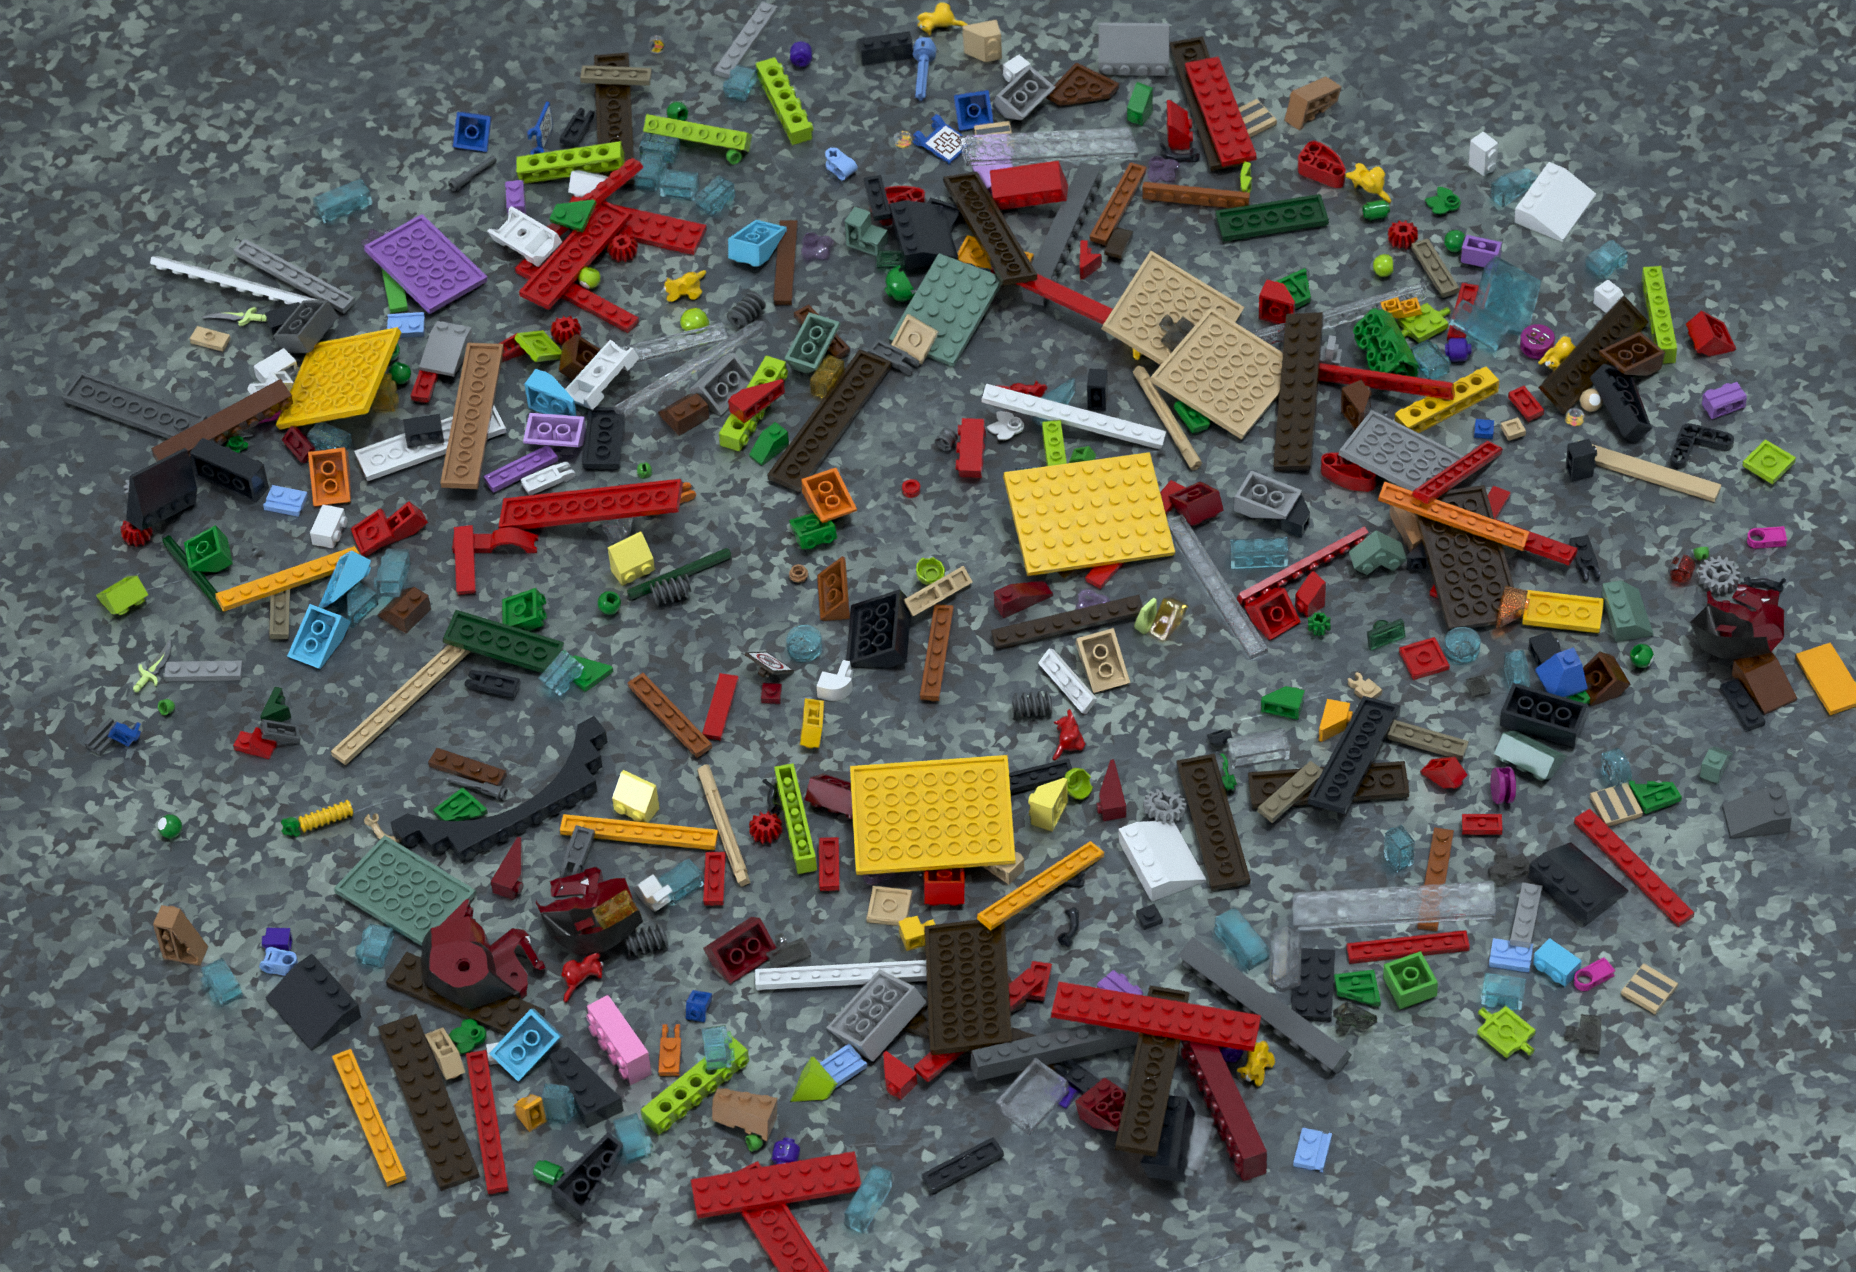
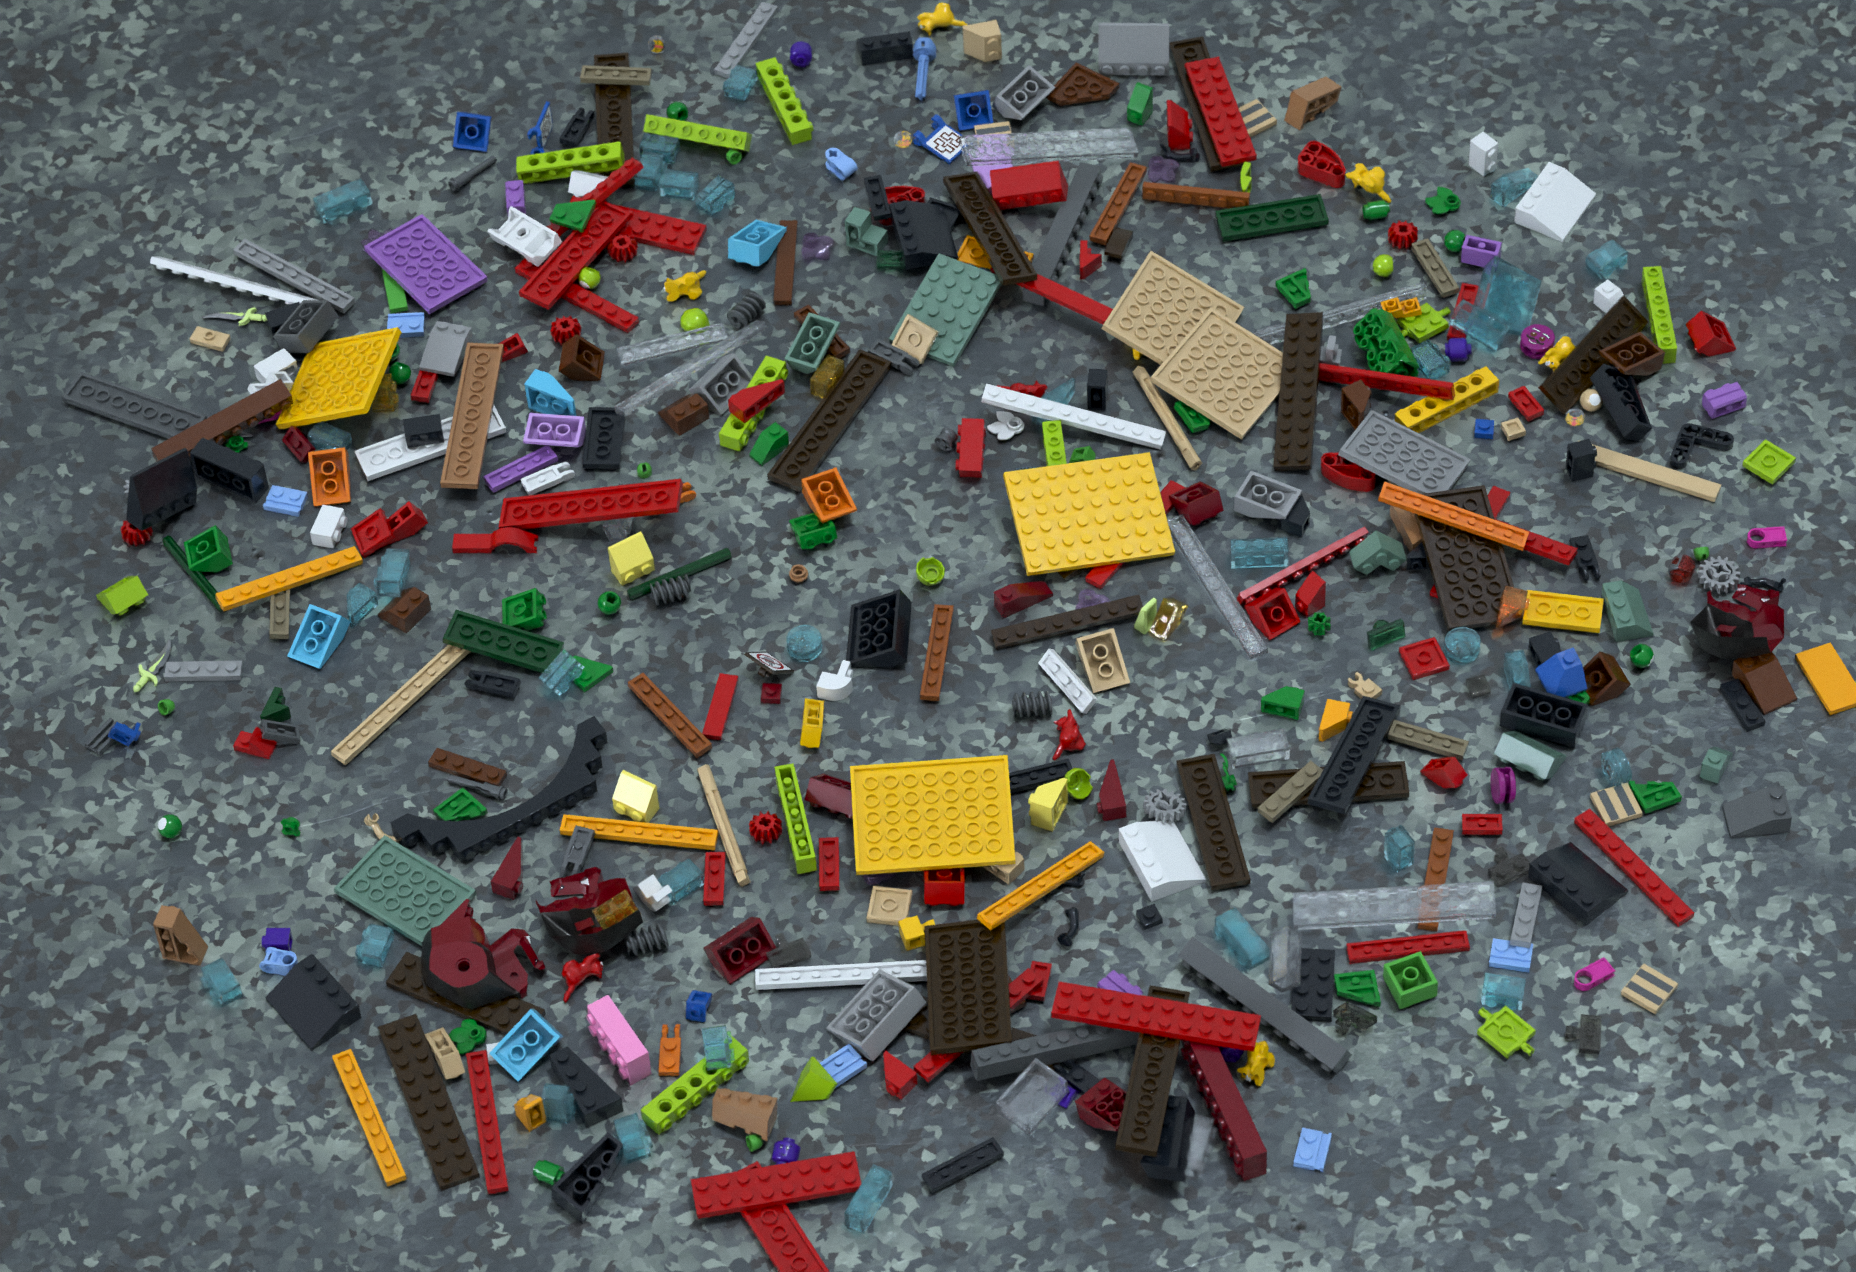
yellow piece [298,800,354,833] -> none
medium azure slope [319,550,371,608] -> none
red tile [454,525,476,595] -> none
lime plate [514,330,562,362] -> none
white piece [565,340,639,410] -> none
black piece [762,779,783,816] -> none
dark orange slope [817,556,850,621] -> none
green cylinder [884,265,916,302] -> none
red tile [902,479,921,498] -> none
tan slope [903,566,972,617] -> none
white brick [1003,55,1031,82] -> none
clear smoke plate [1159,314,1194,352] -> none
red slope [1259,279,1295,326] -> none
red tile [1412,441,1503,504] -> none
medium azure brick [1533,938,1582,987] -> none

